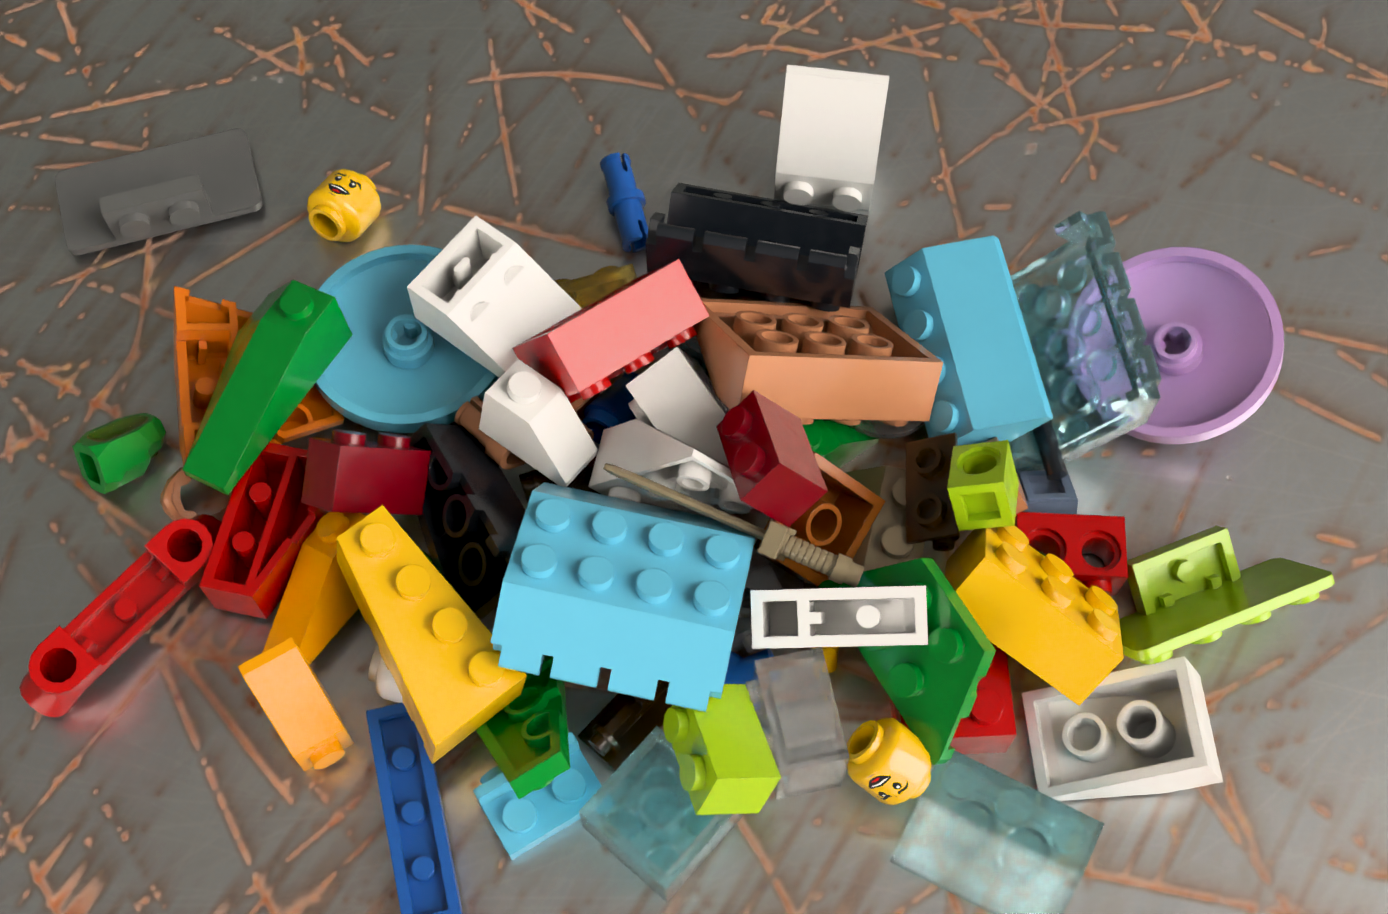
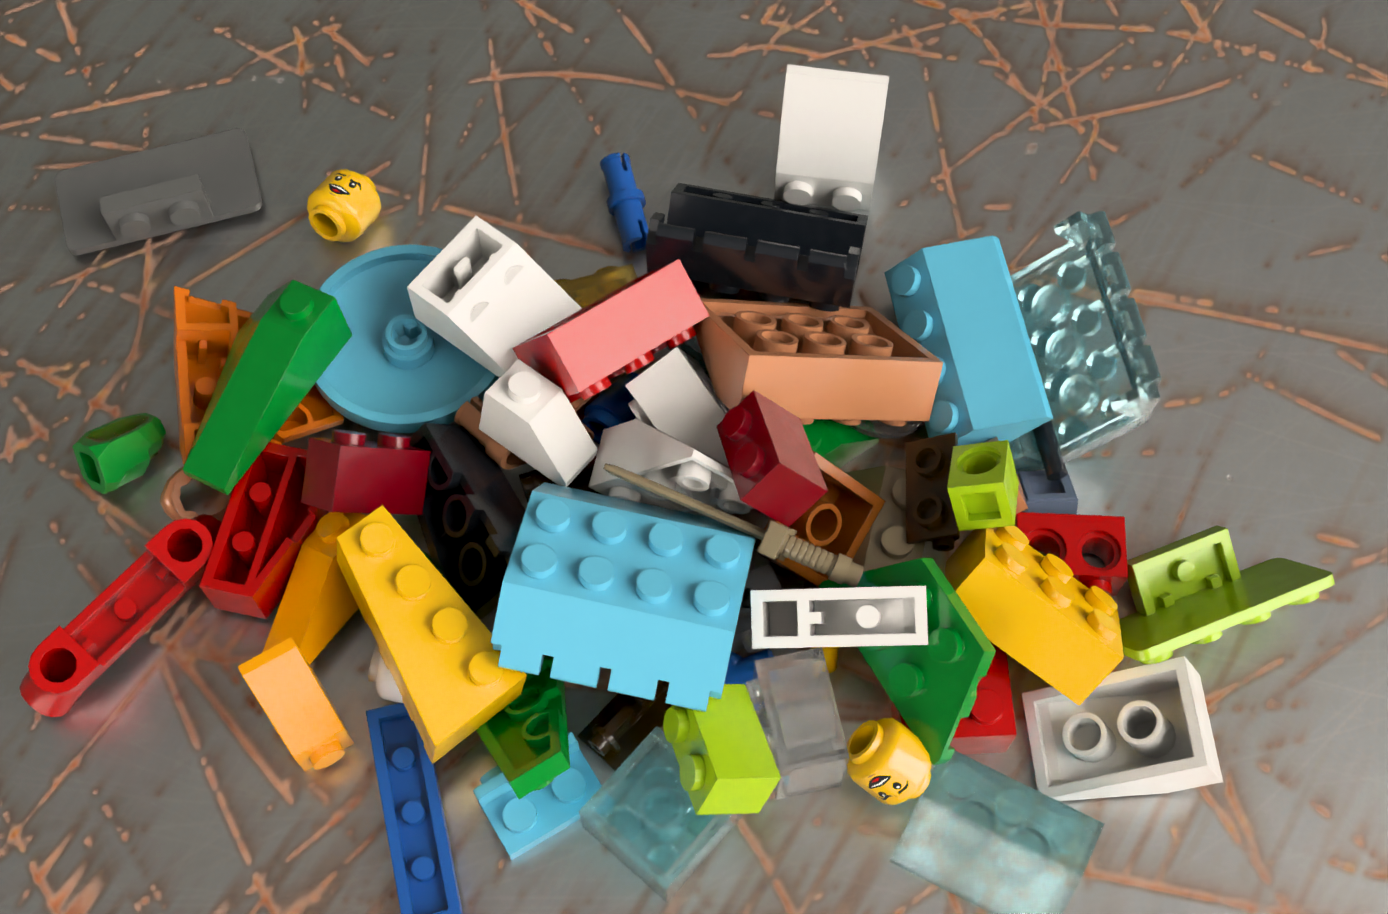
lavender dish [1070,247,1284,444] -> none

